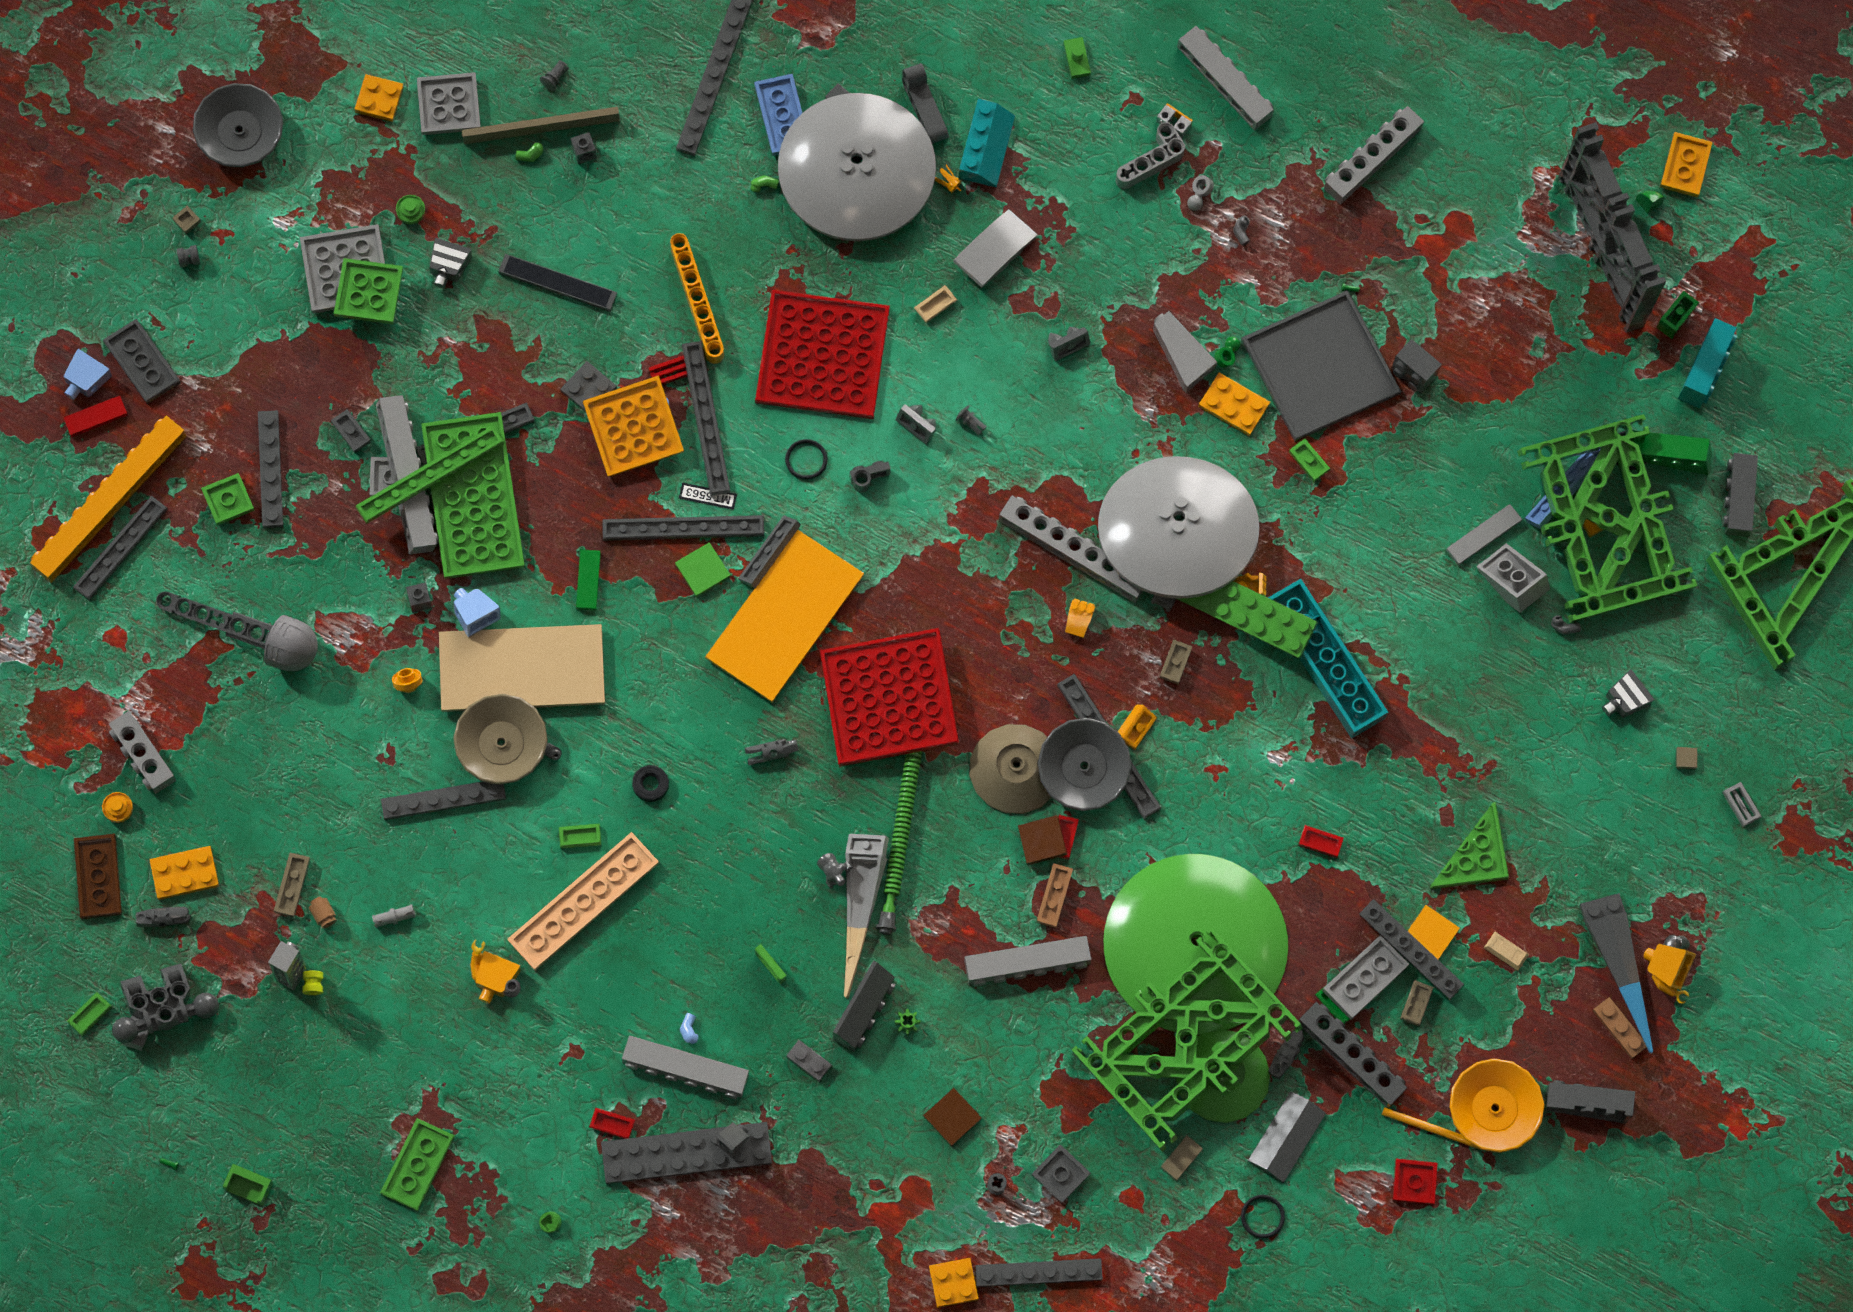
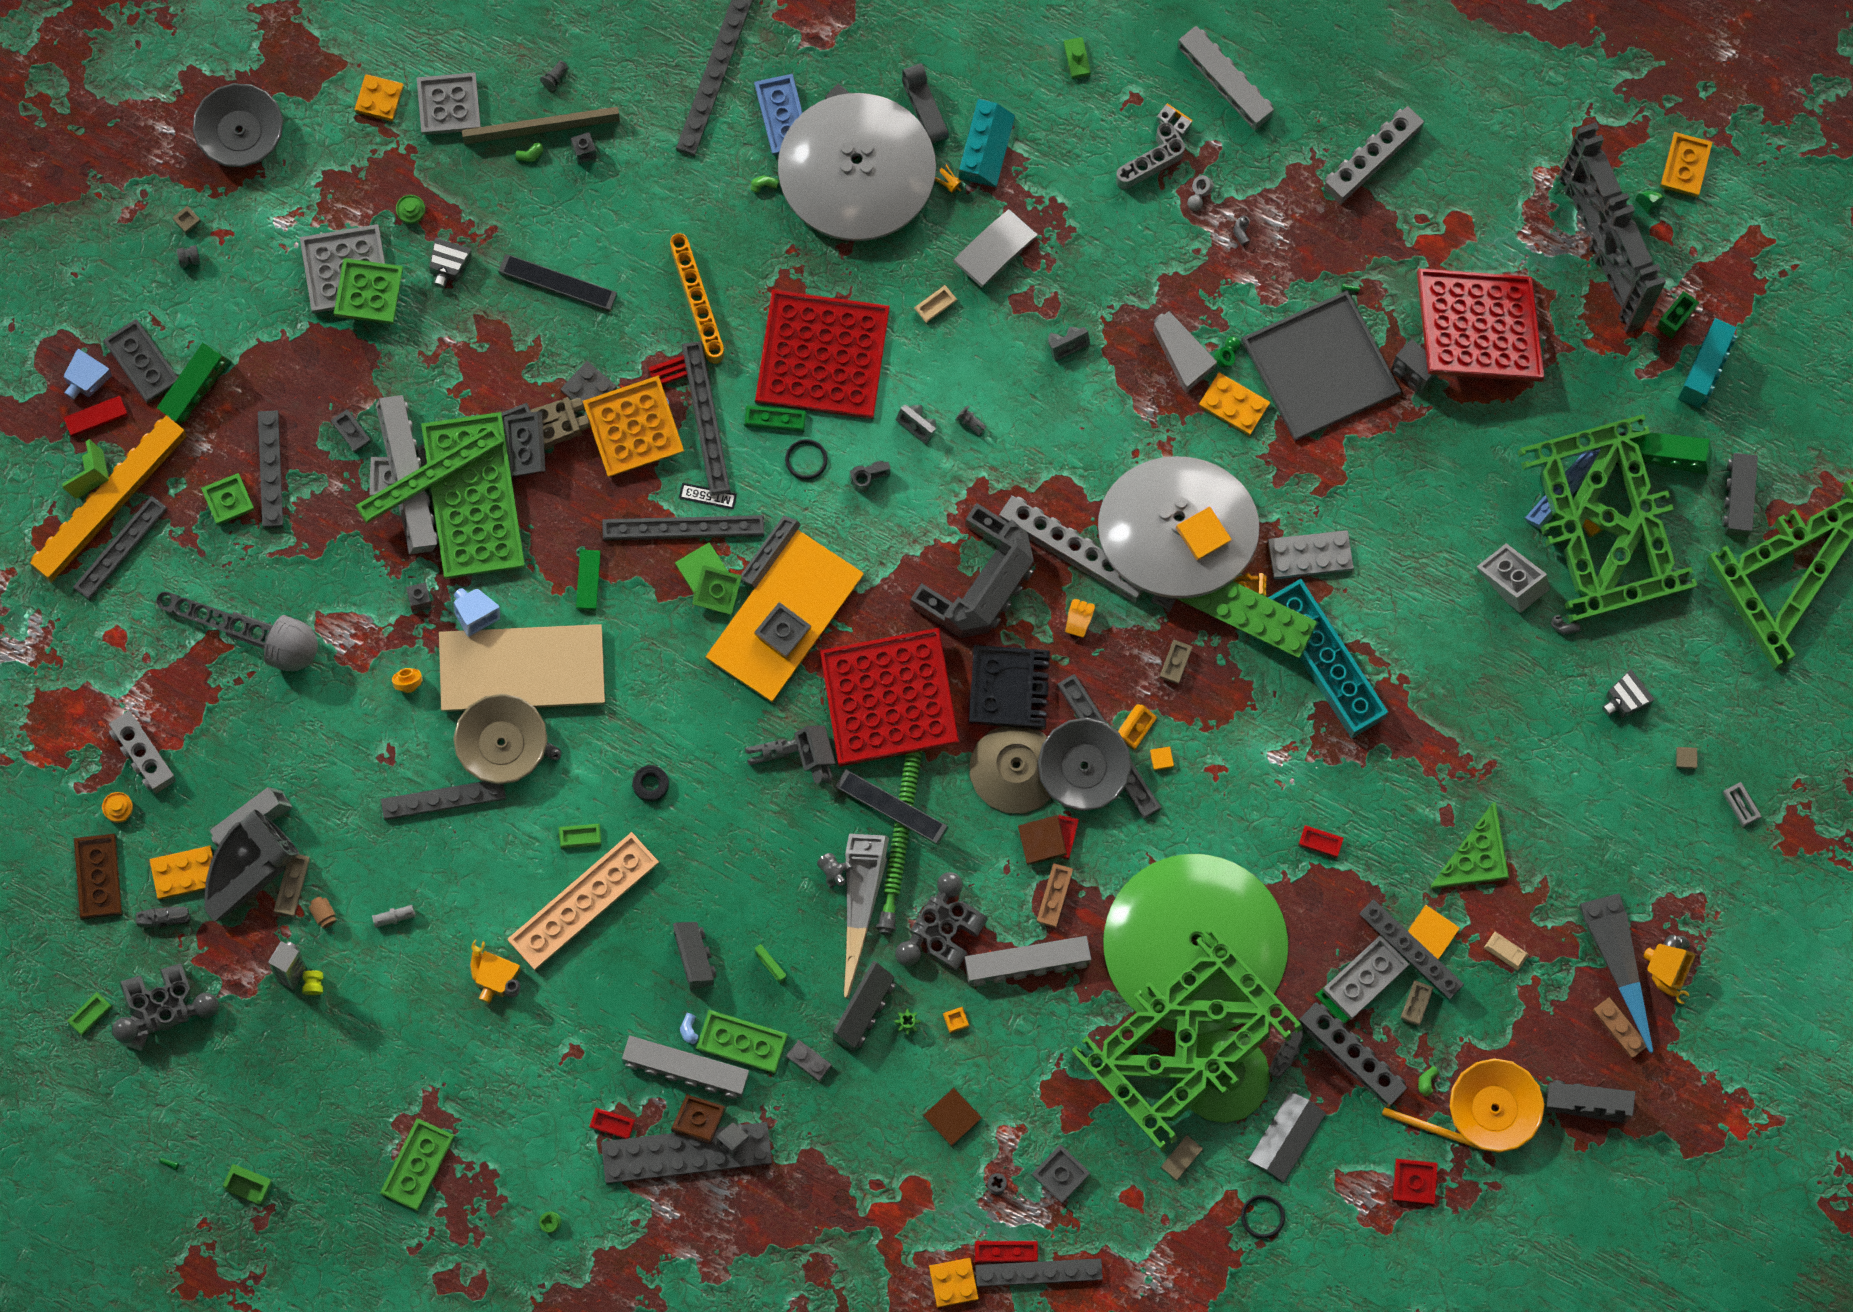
bright green plate [1289,439,1330,482] -> none
light grey tile [1446,504,1522,565] -> none
none -> bright green panel [62,439,109,499]
none -> green wedge [157,342,232,424]
none -> dark grey panel [205,809,299,922]
none -> light grey slope [210,787,292,846]
none -> dark grey plate [504,411,546,477]
none -> dark tan hips [531,397,591,450]
none -> reddish brown tile [671,1094,726,1145]
none -> dark grey slope [673,922,717,991]
none -> bright green plate [692,565,742,615]
none -> bright green tile [696,1010,788,1074]
none -> green tile [744,405,806,432]
none -> dark grey plate [754,602,811,658]
none -> dark grey brick [794,726,835,783]
none -> black tile [835,770,949,845]
none -> dark grey connector [895,872,988,971]
none -> dark grey wedge [910,503,1034,638]
none -> light orange tile [943,1007,969,1034]
none -> black hinge [969,645,1050,730]
none -> red tile [975,1241,1038,1263]
none -> light orange tile [1150,747,1174,771]
none -> light orange tile [1175,506,1232,561]
none -> light grey plate [1268,530,1354,580]
none -> red tile [1417,268,1544,382]
none -> bright green arm [1418,1066,1440,1097]

